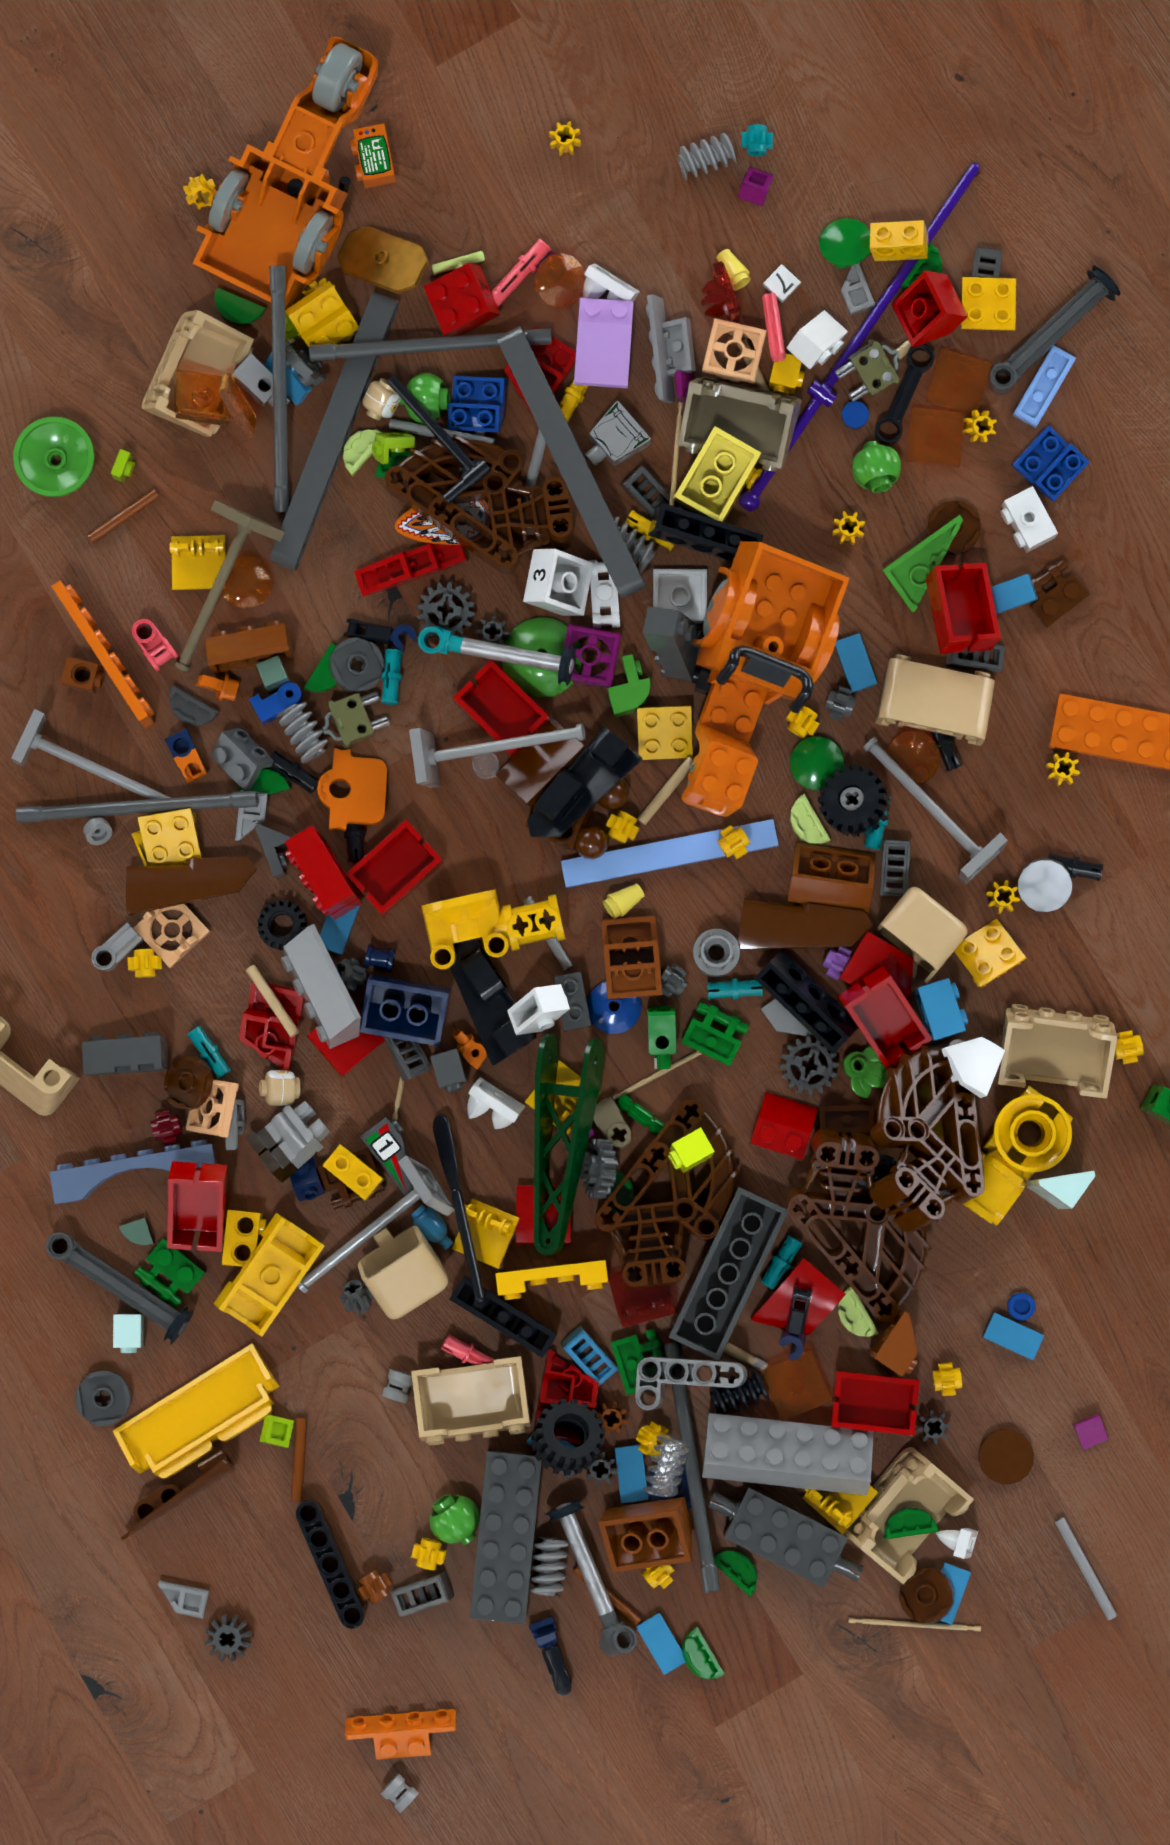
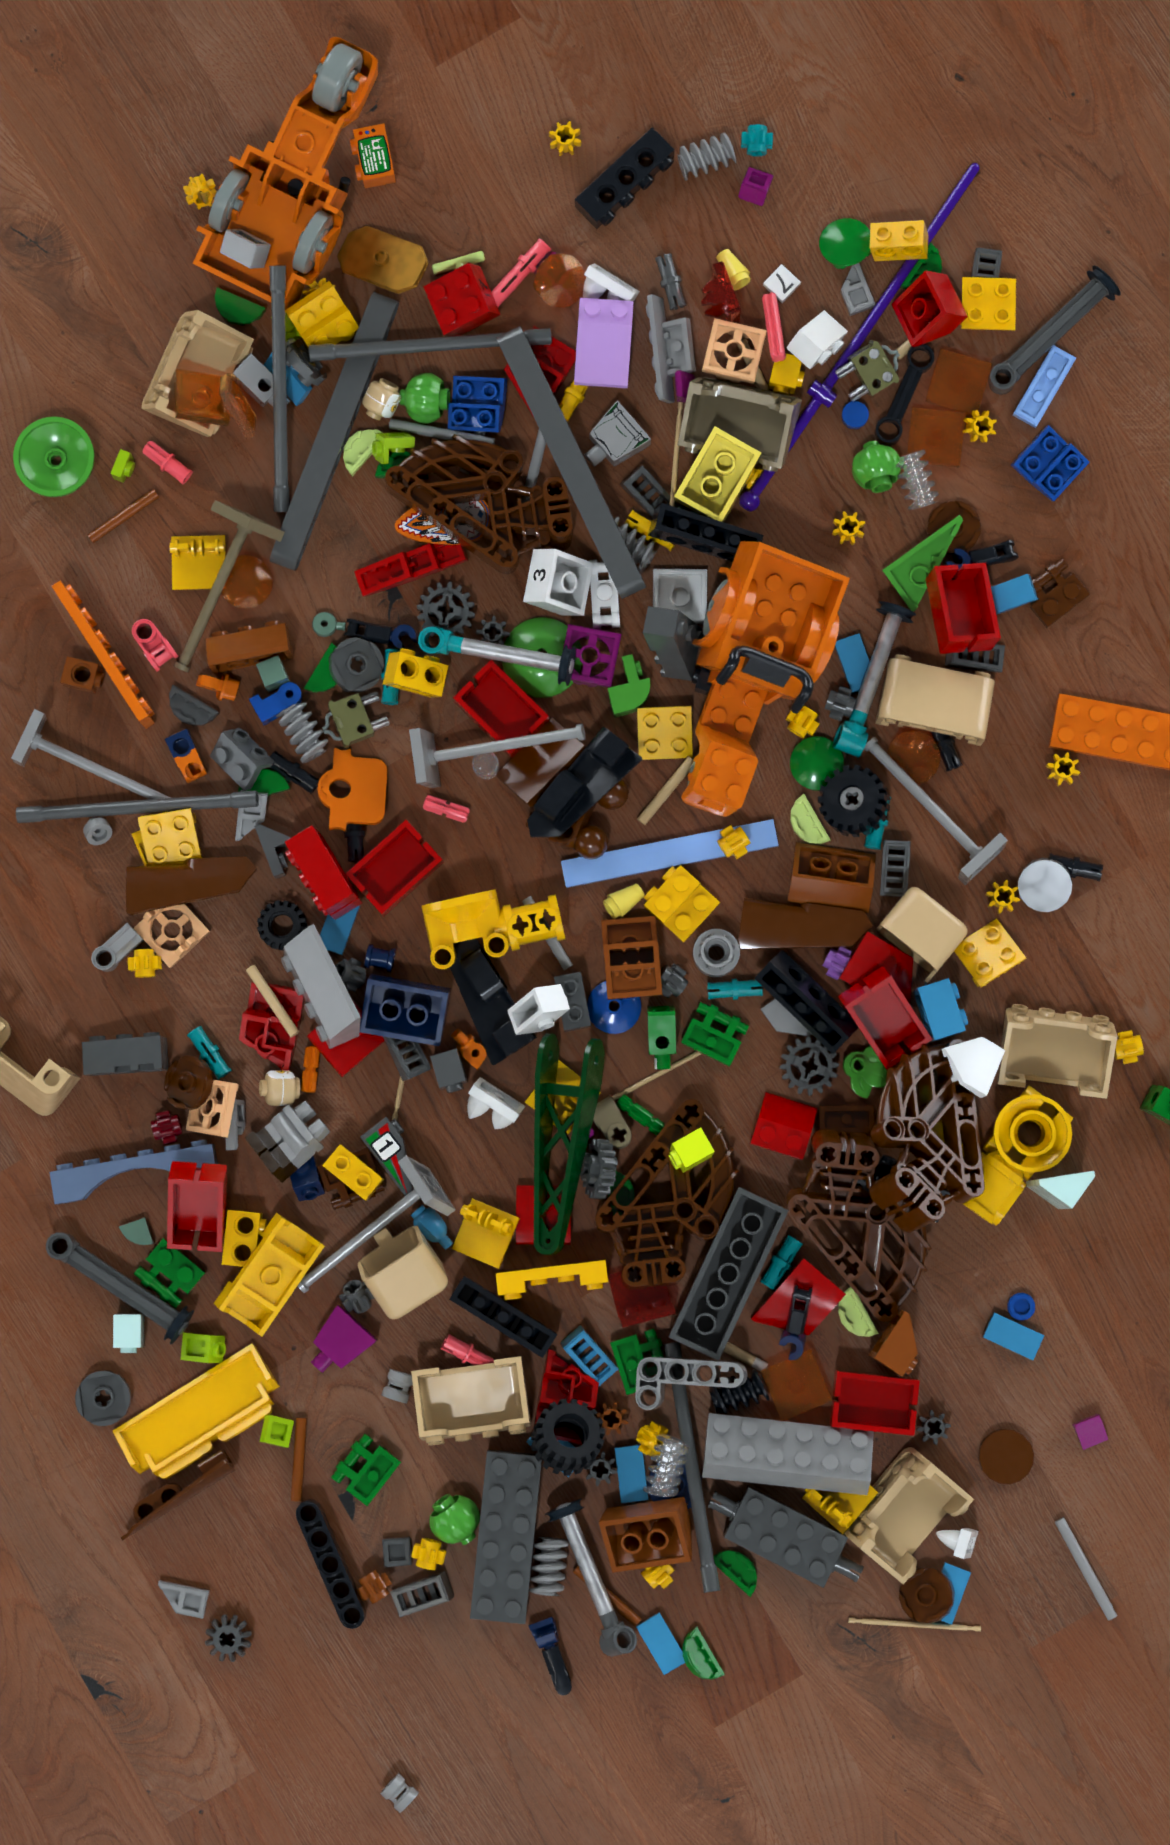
orange bracket [345,1709,456,1760] -> none
black bar [387,375,491,504] -> none
black piece [433,1114,485,1304] -> none
yellow gear [605,810,639,844] -> none
green tile [884,1507,939,1540] -> none
yellow gear [932,1362,962,1396] -> none
white brick [1000,486,1058,553] -> none
none -> coral axle [142,441,193,485]
none -> lime bracket [180,1332,226,1363]
none -> light grey piece [220,228,271,269]
none -> orange piece [301,1046,320,1093]
none -> magenta torso [311,1305,377,1373]
none -> sand green piece [312,612,346,637]
none -> green plate [331,1433,401,1506]
none -> dark grey tile [382,1537,412,1567]
none -> yellow brick [383,648,449,698]
none -> coral piece [423,795,470,823]
none -> black brick [575,127,674,229]
none -> yellow plate [644,865,720,943]
none -> dark grey pin [655,253,687,310]
none -> piece [832,601,916,757]
none -> clear piece [895,450,939,510]
none -> black piece [945,540,1019,580]

